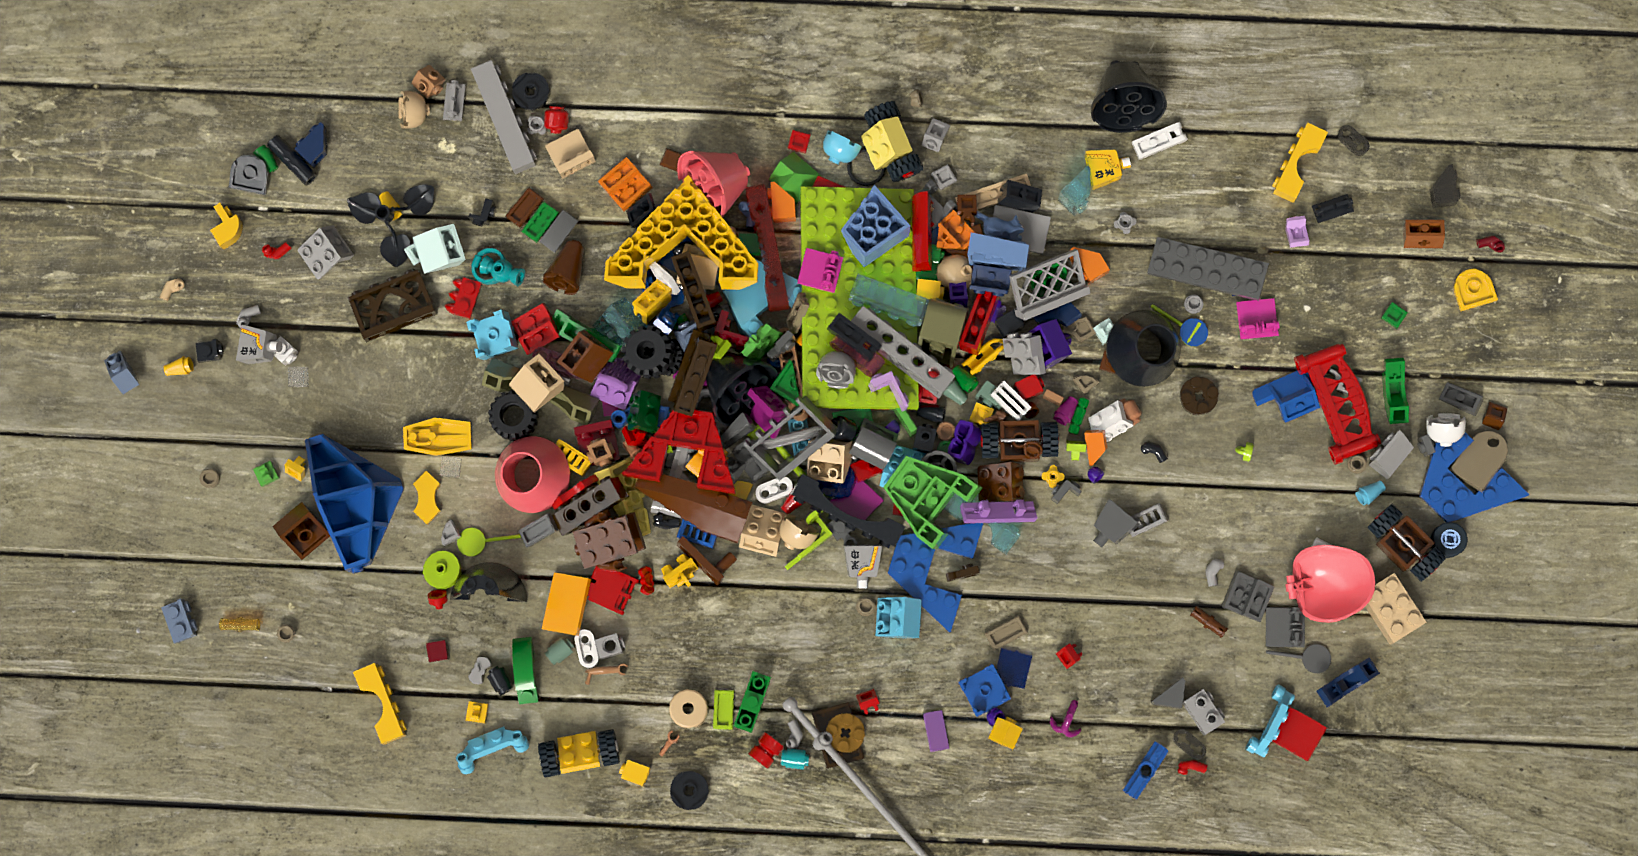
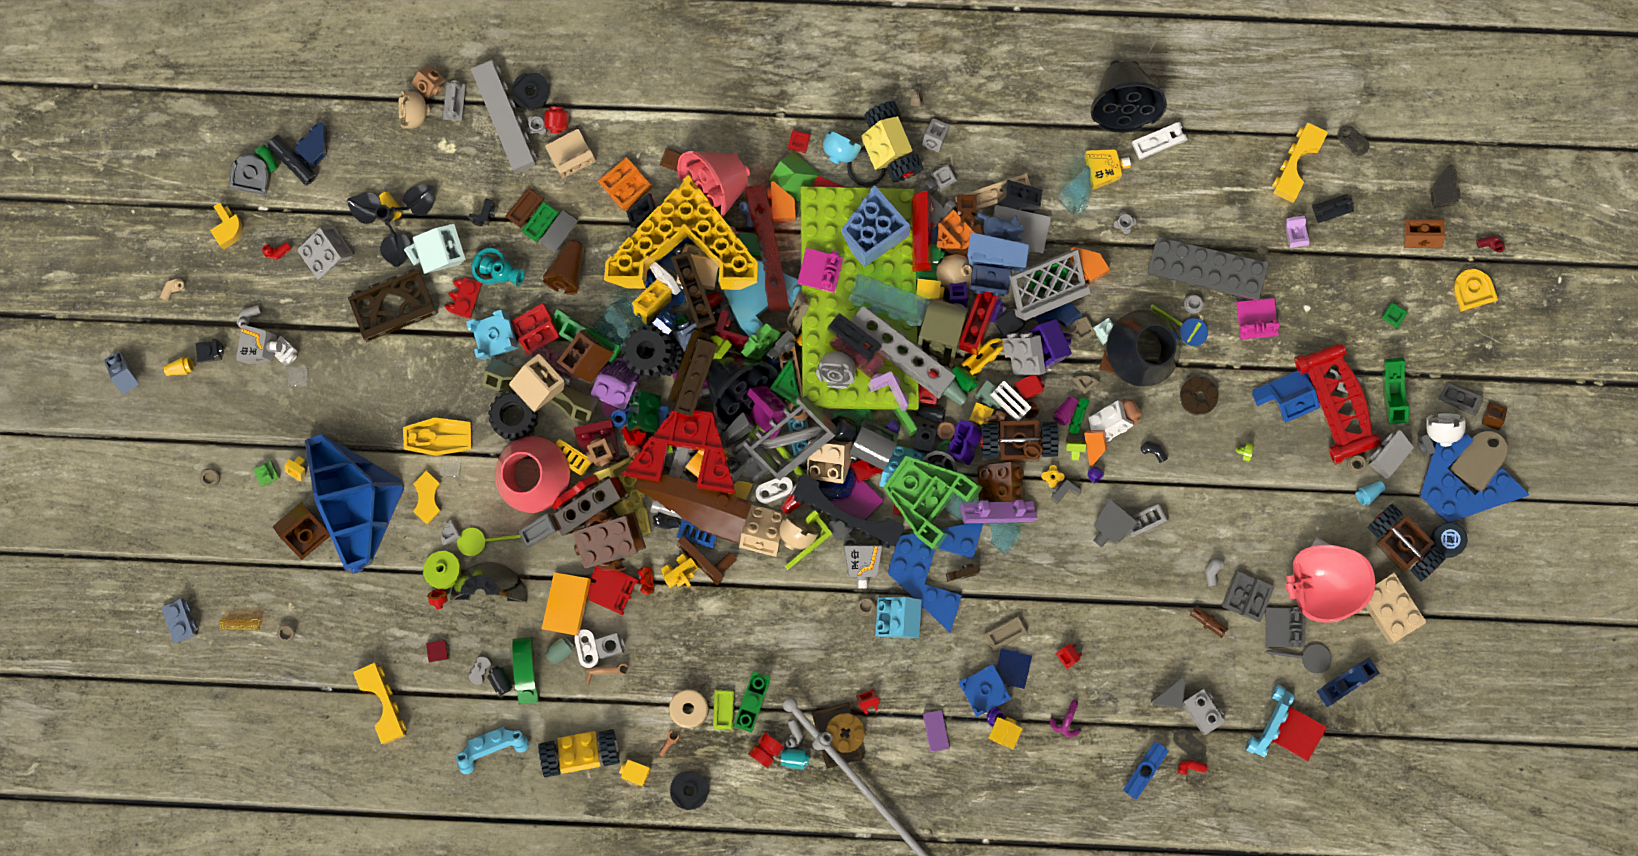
yellow tile [466,701,489,724] -> none
medium nougat tile [1043,389,1064,406] -> none

